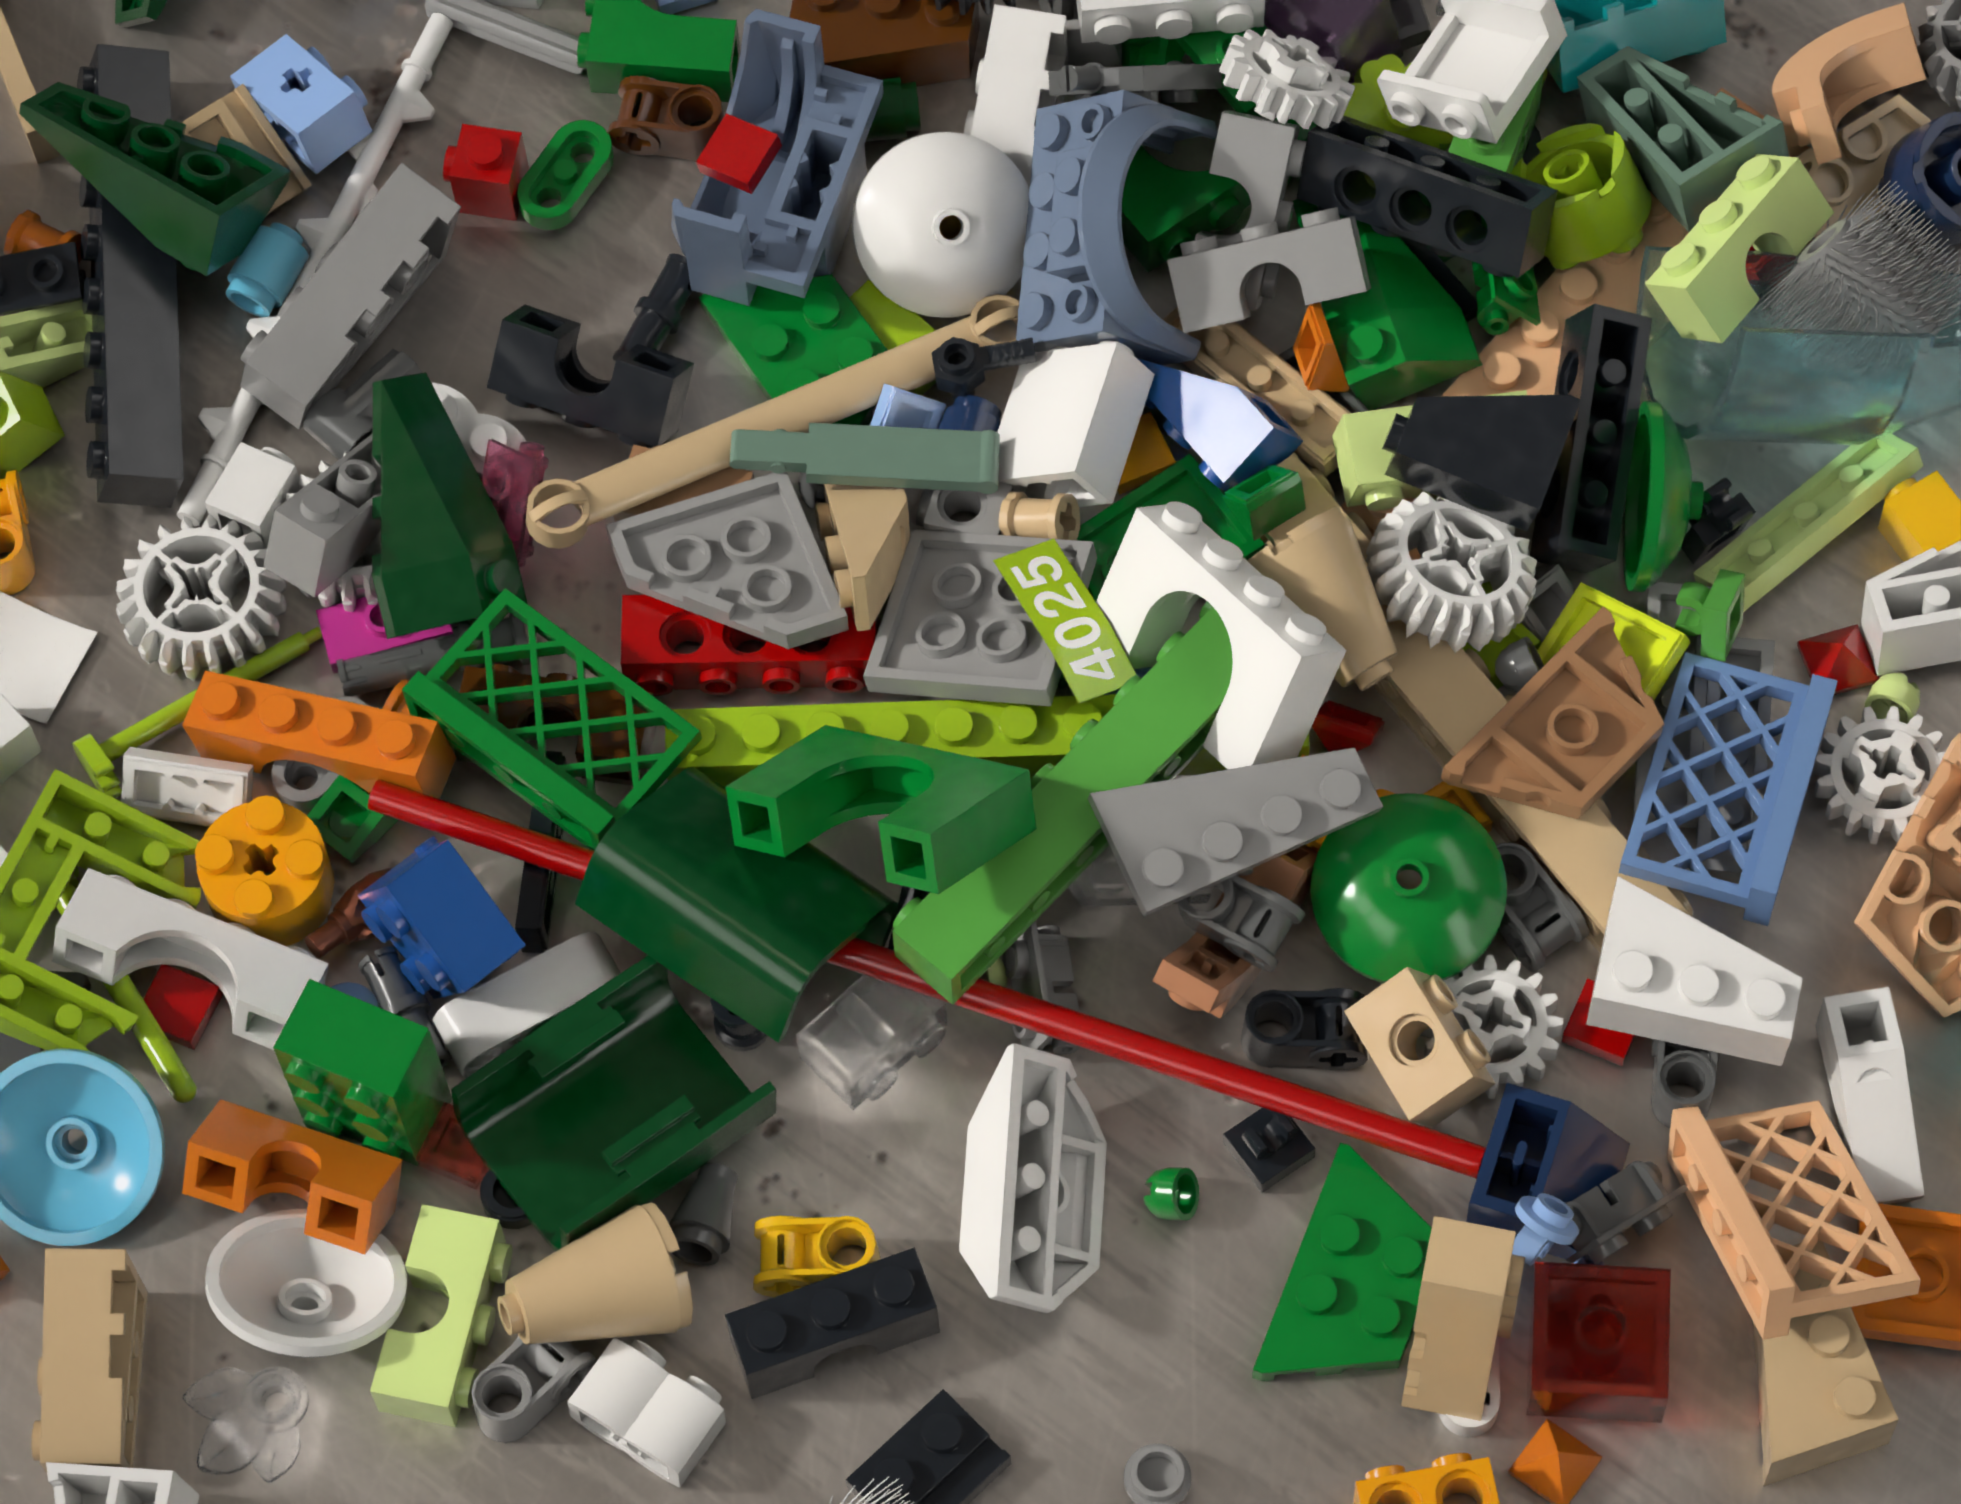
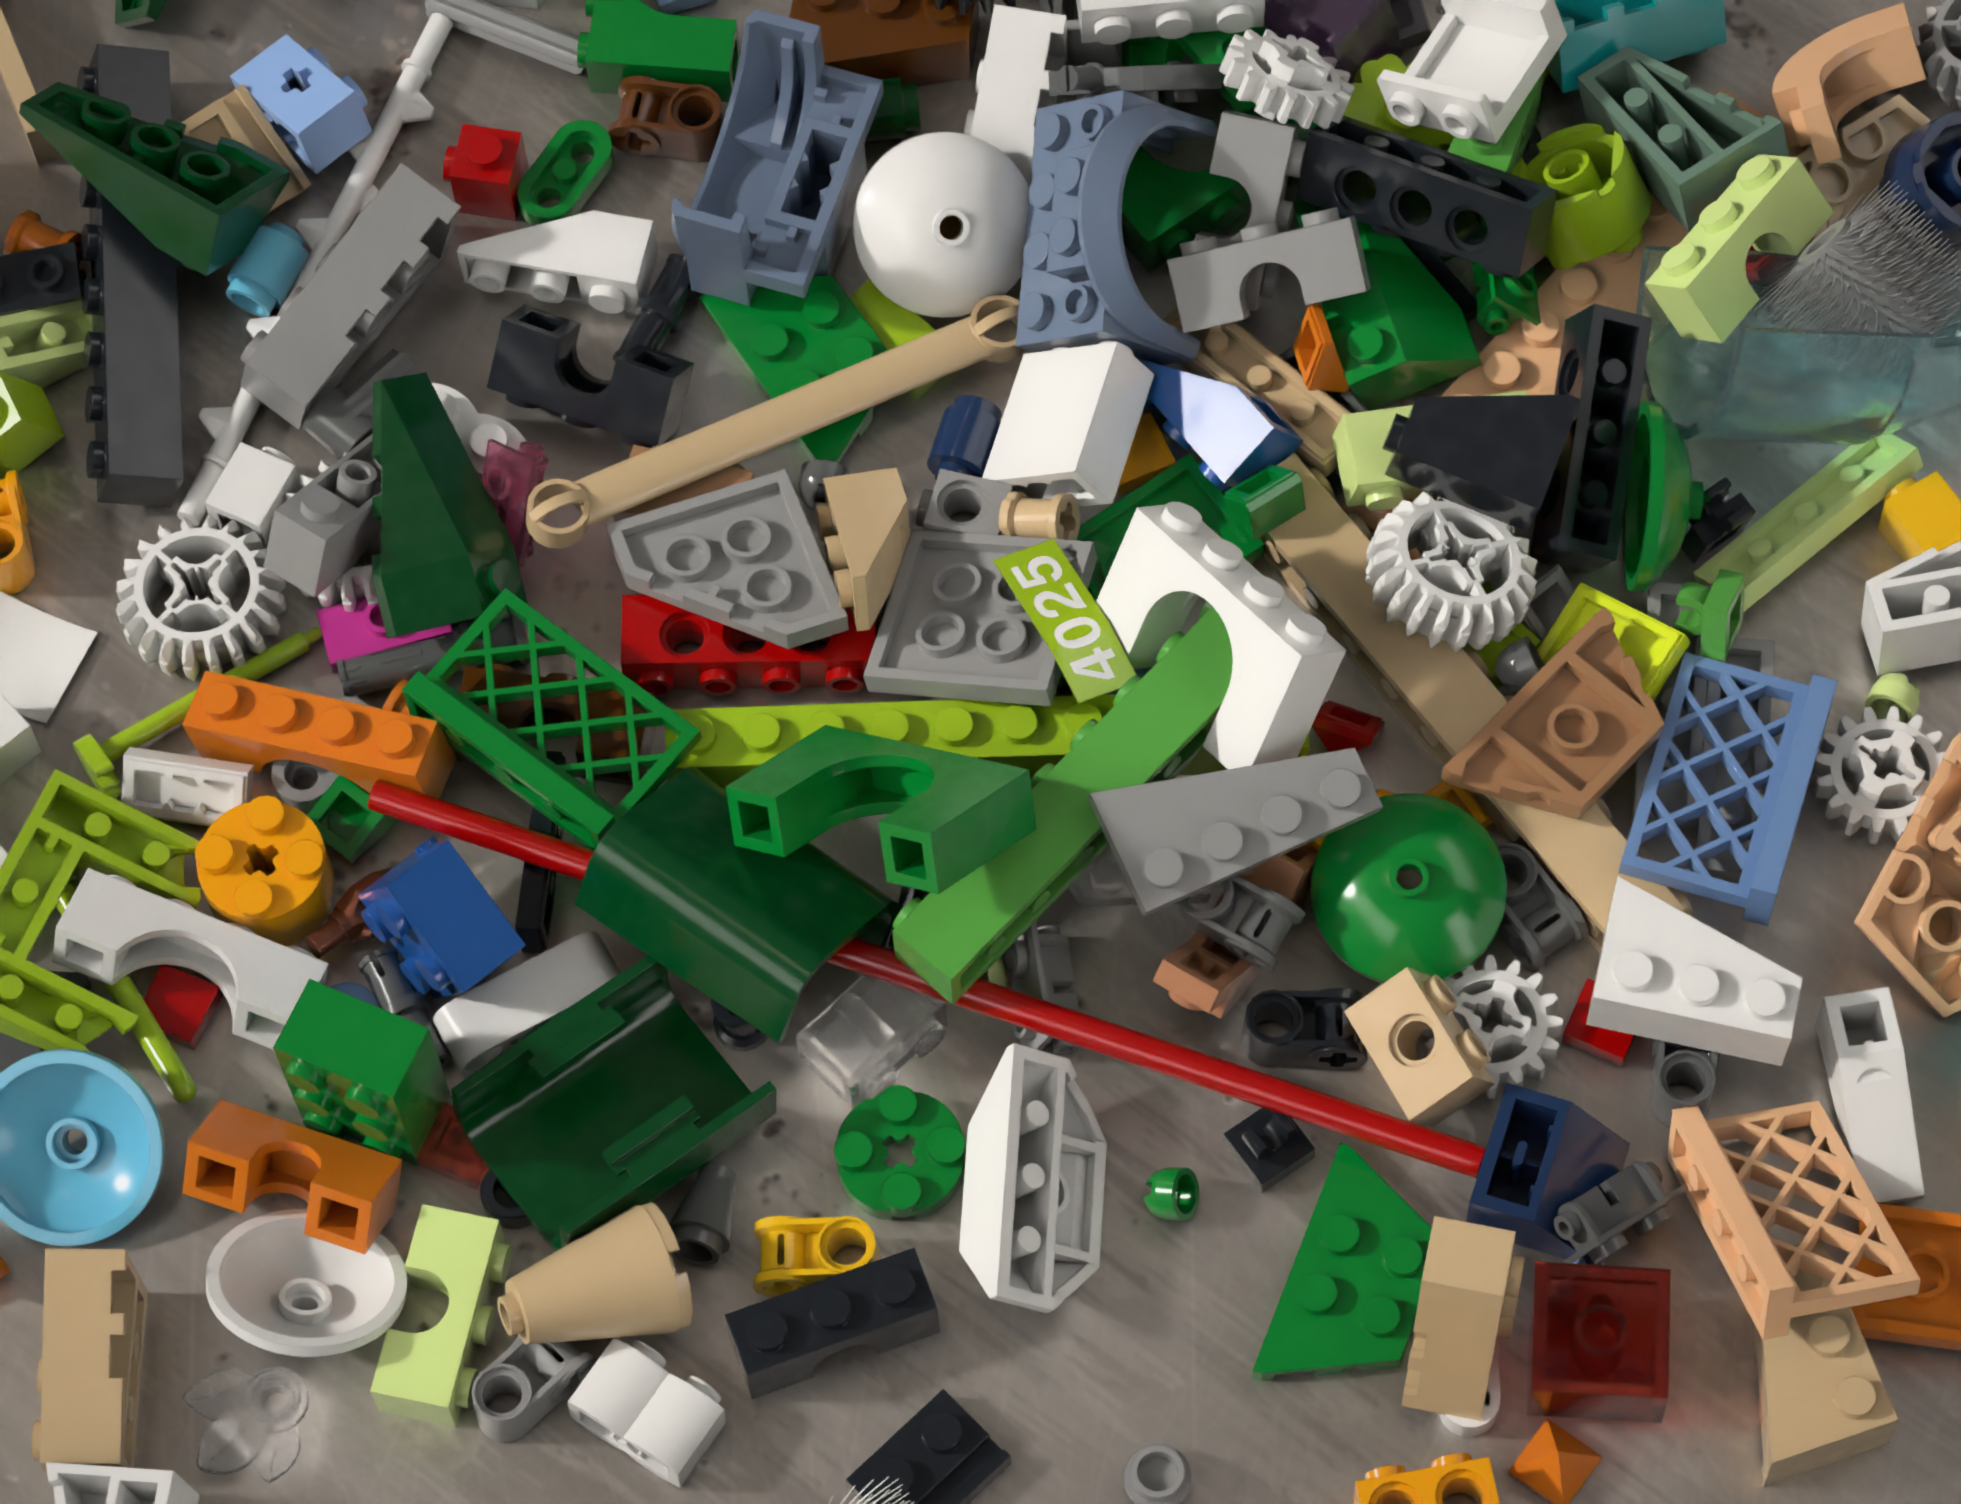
red tile [696,113,782,194] -> none
sand green piece [729,423,1000,494] -> none
light blue tile [870,383,946,429] -> none
black piece [931,337,1037,400] -> none
tan cone [1247,506,1398,691] -> none
light blue plate [1512,1193,1579,1266] -> none
red slope [1797,624,1879,695] -> none
none -> white slope [457,210,658,314]
none -> green plate [834,1085,966,1221]

